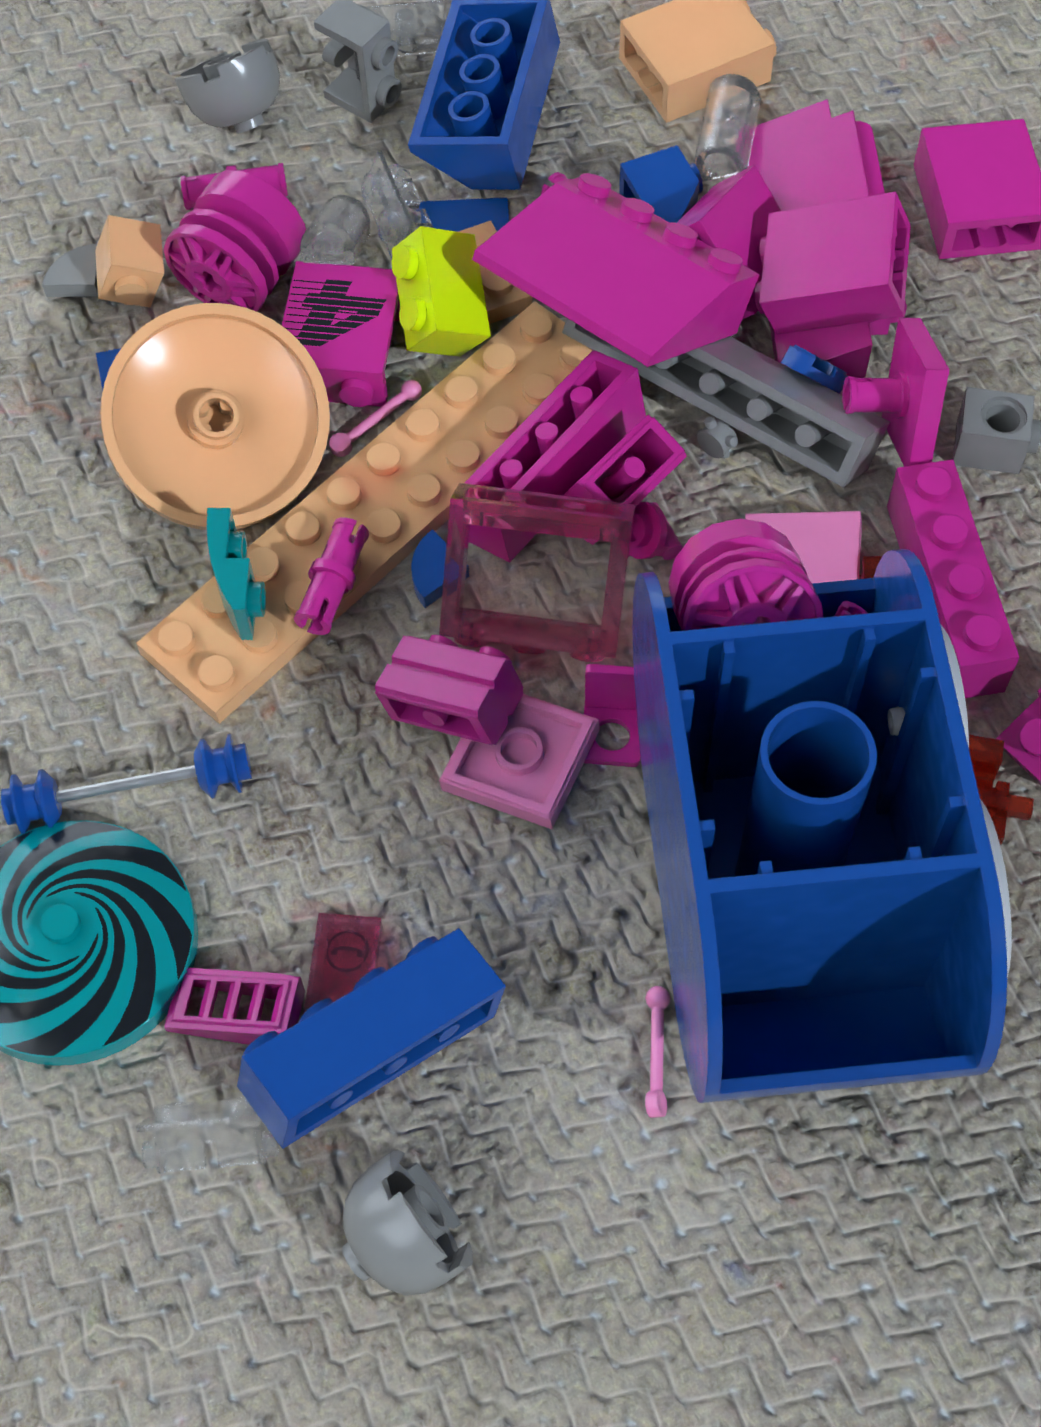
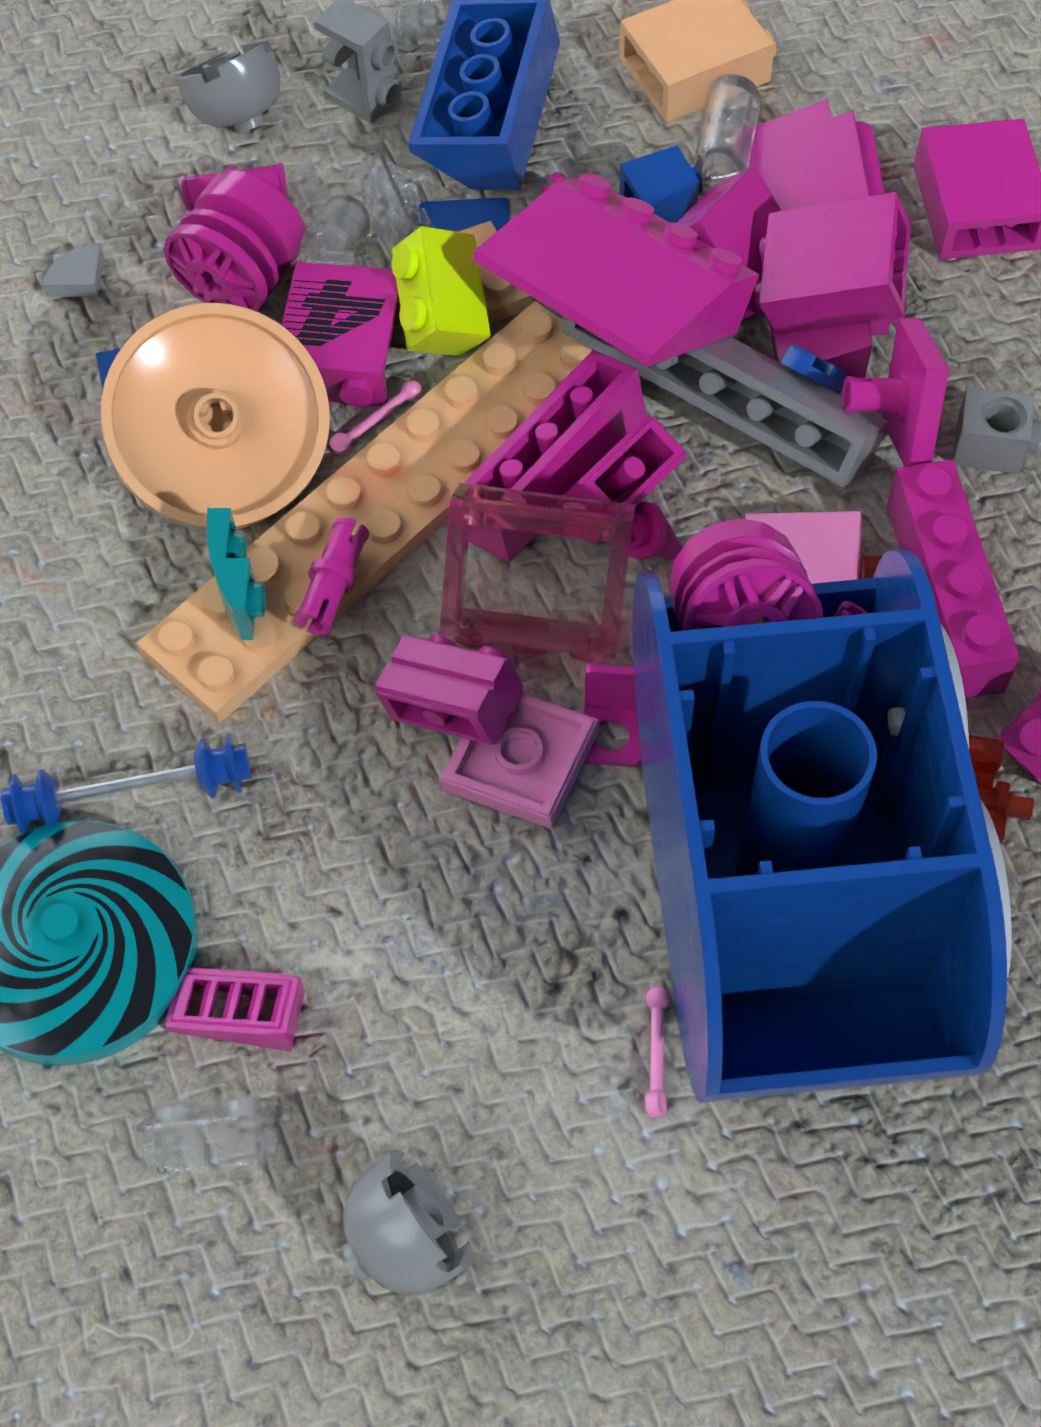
light nougat brick [95,215,164,308] -> none
blue brick [237,928,506,1149] -> none
clear pink tile [303,913,383,1014] -> none
blue tile [411,529,470,608] -> none
light grey piece [697,416,738,458] -> none

